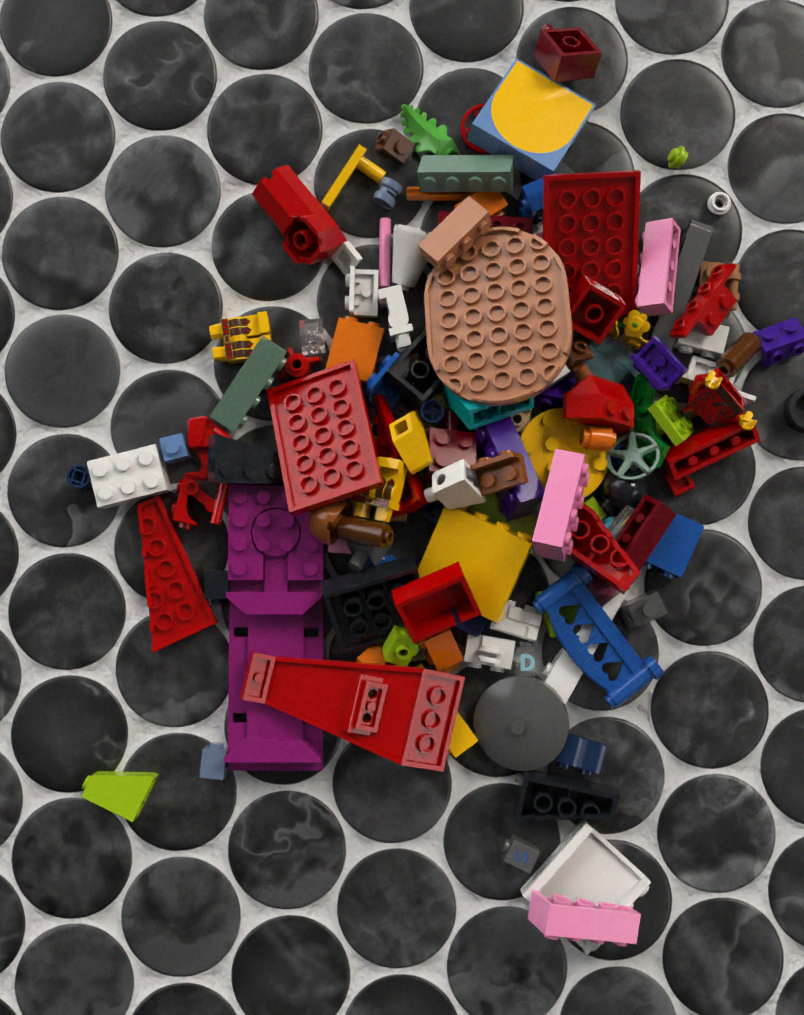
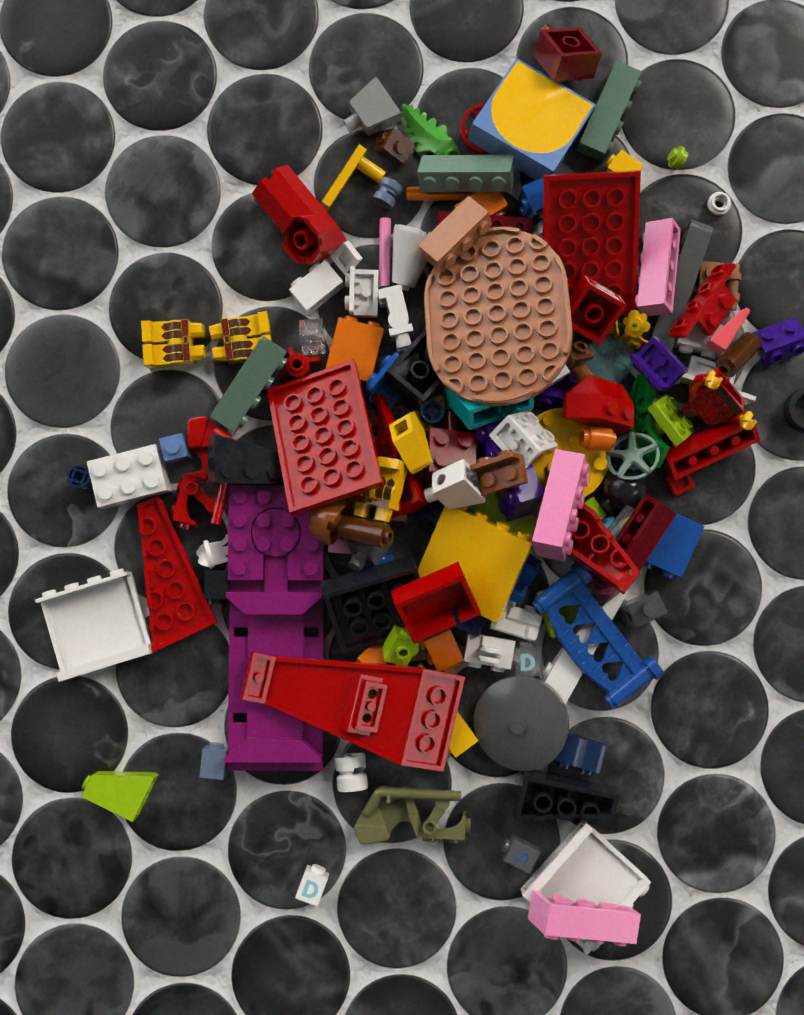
none -> white panel [35,568,152,682]
none -> yellow hips [141,319,207,369]
none -> white piece [196,534,228,569]
none -> white brick [289,260,344,316]
none -> white brick [295,864,329,907]
none -> white wheel [335,753,368,792]
none -> light grey torso [343,77,401,136]
none -> olive piece [354,785,471,845]
none -> white bracket [489,411,558,468]
none -> blue brick [509,554,542,605]
none -> sand green brick [576,60,642,162]
none -> yellow brick [605,149,644,172]
none -> coral slope [705,307,750,354]

